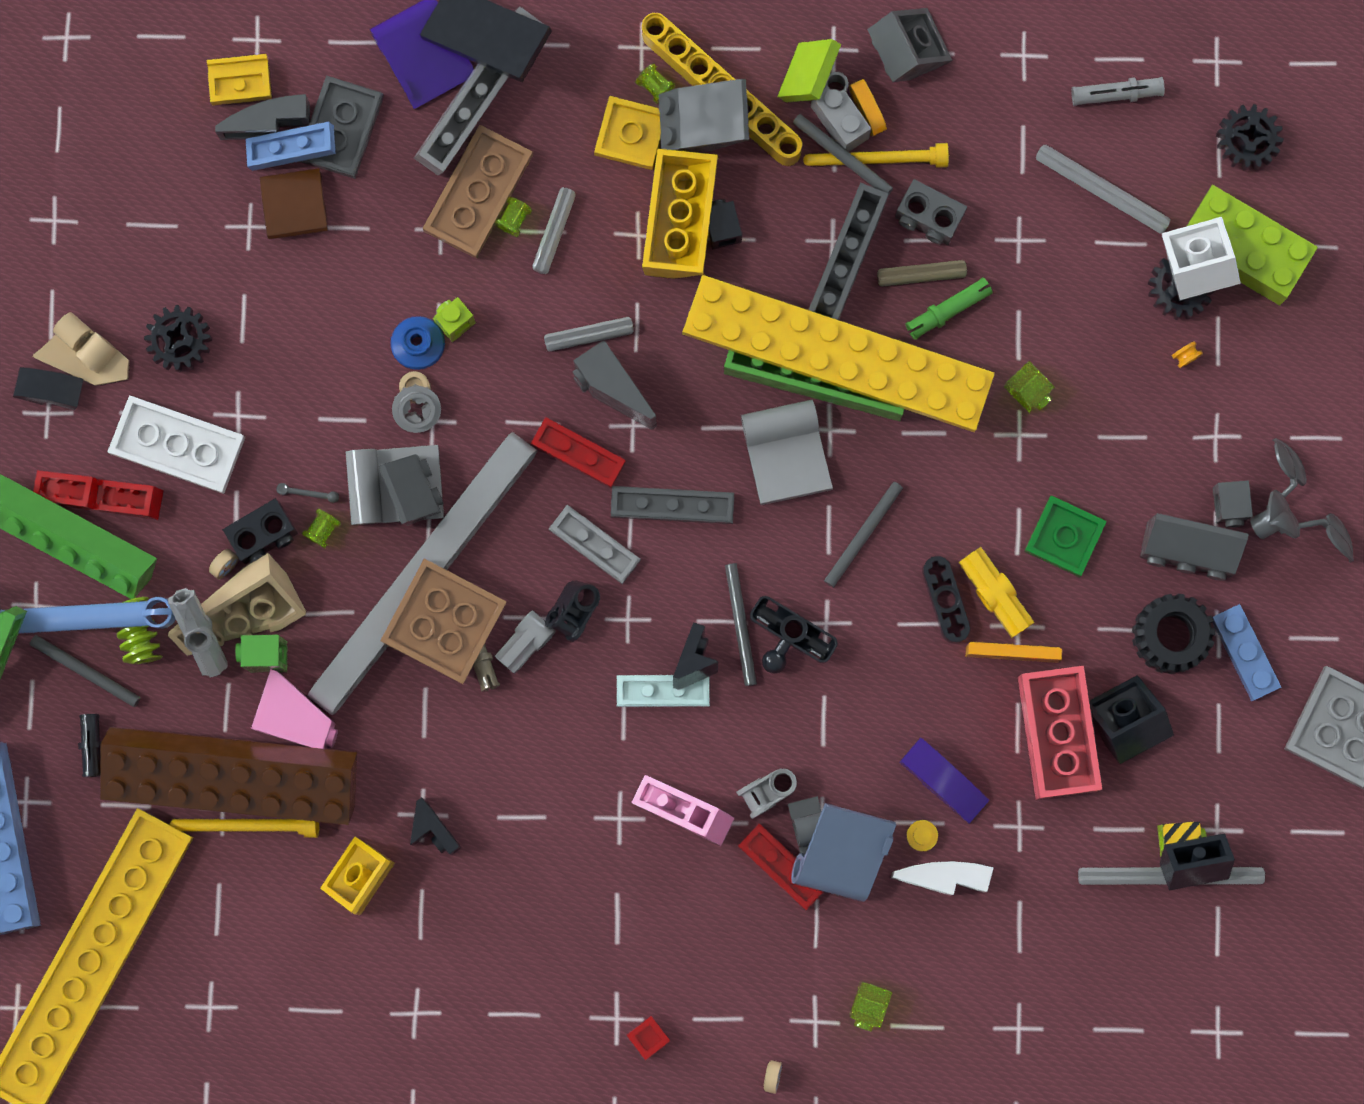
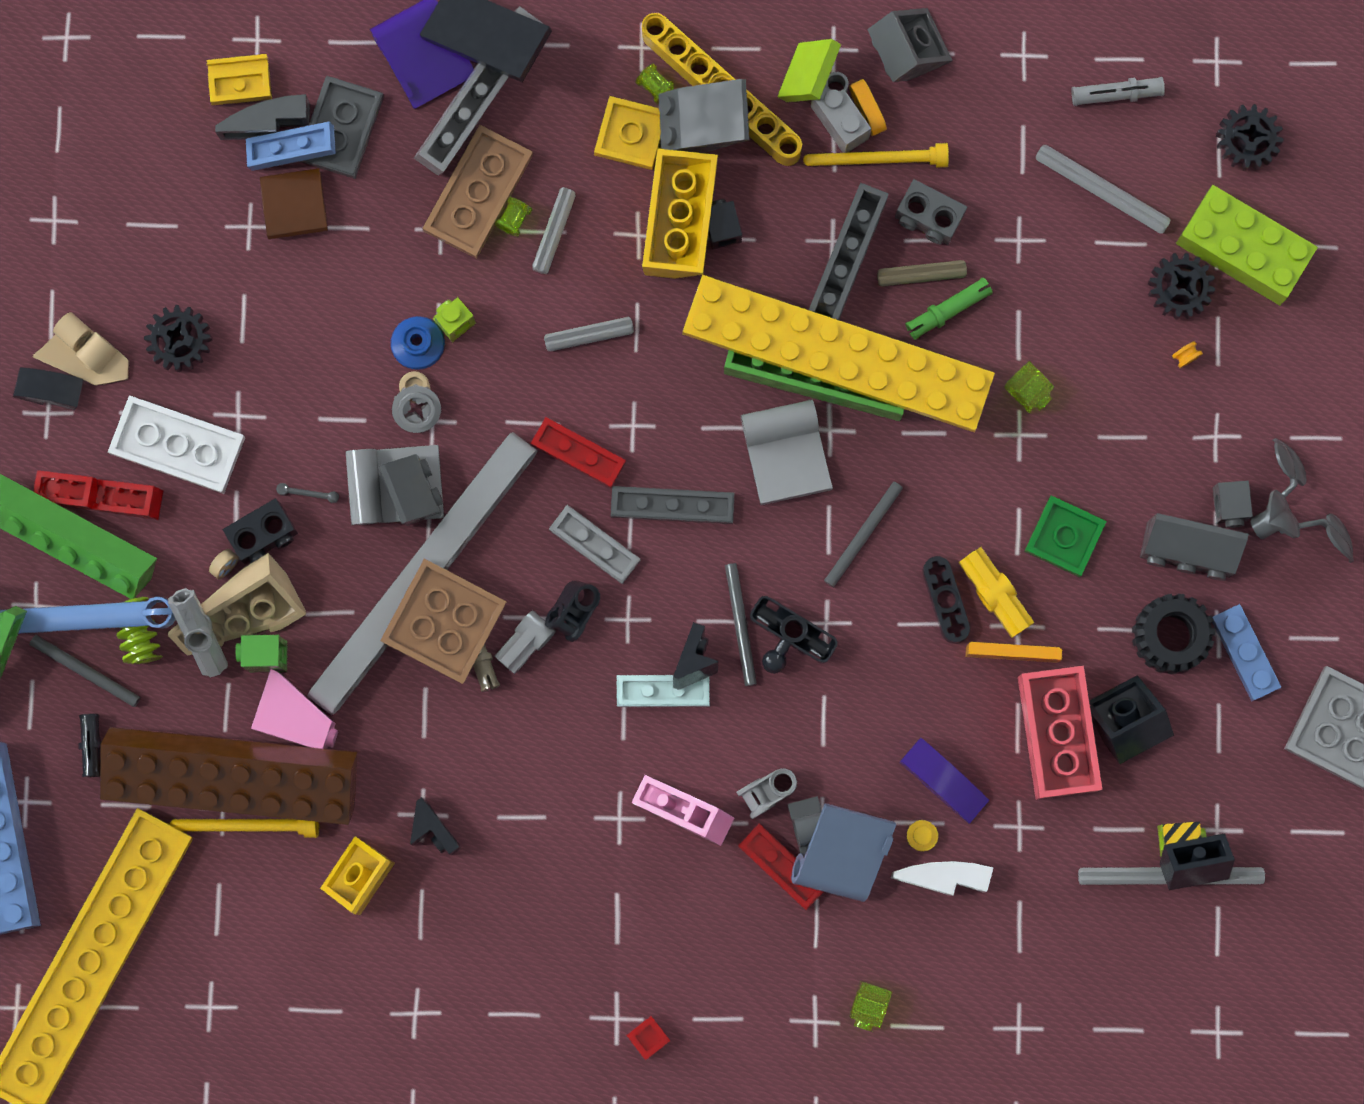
clear neon green bush [302,508,341,549] -> none
dark grey slope [572,340,657,430] -> none
tan tile [764,1060,782,1094] -> none
dark grey bar [793,114,893,194] -> none
white slope [1162,217,1241,300] -> none

